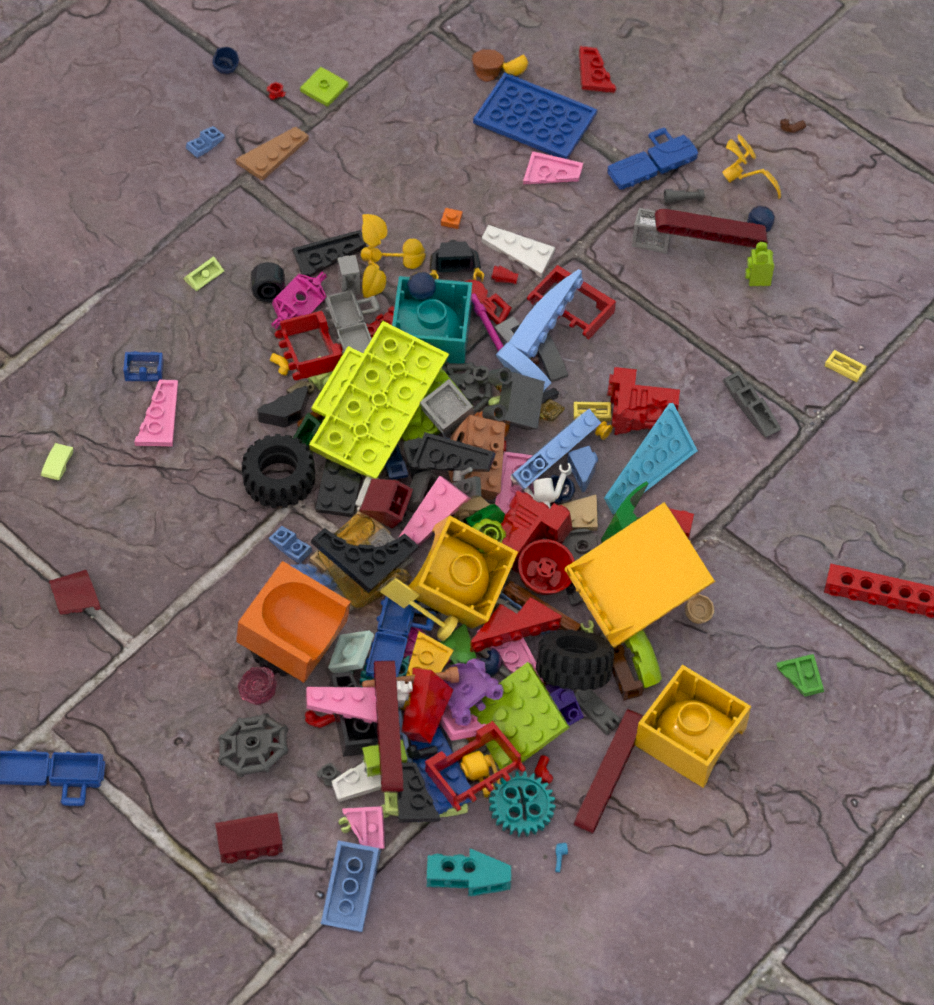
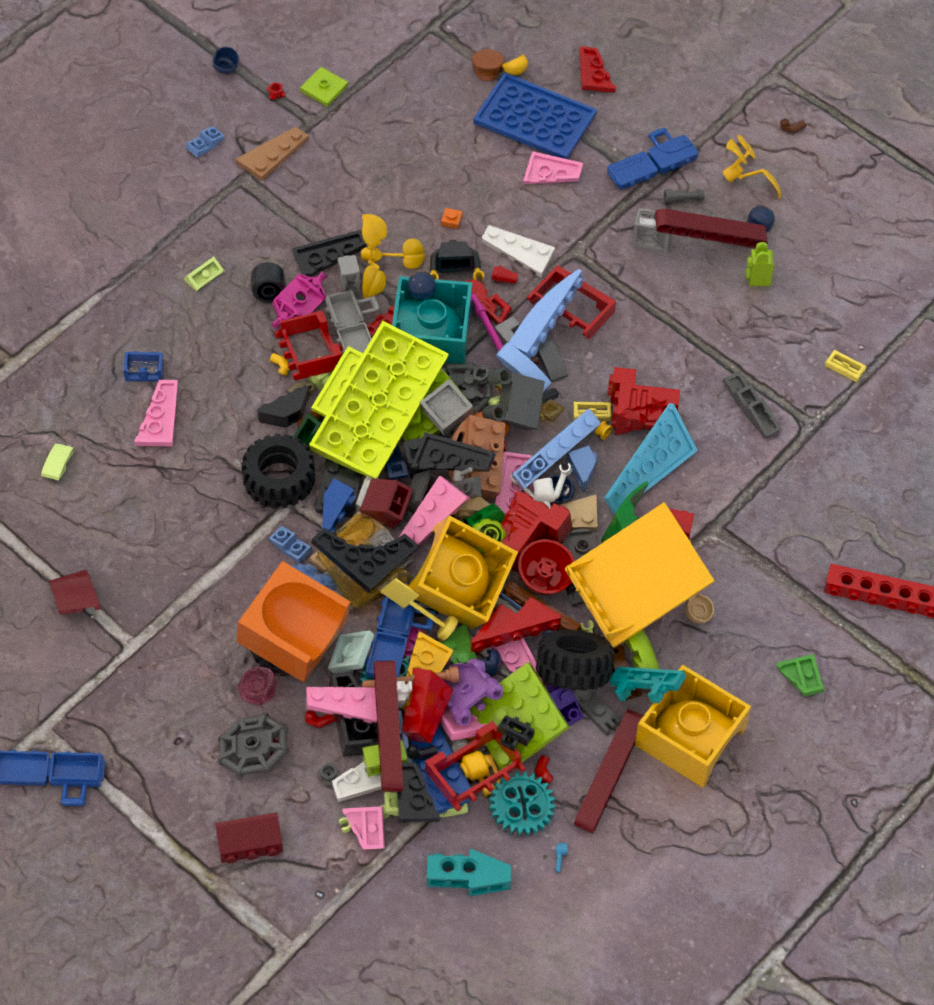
medium blue slope [321,840,381,932] -> none
none -> blue slope [322,478,356,534]
none -> black piece [496,716,535,751]
none -> teal hinge [609,667,687,704]

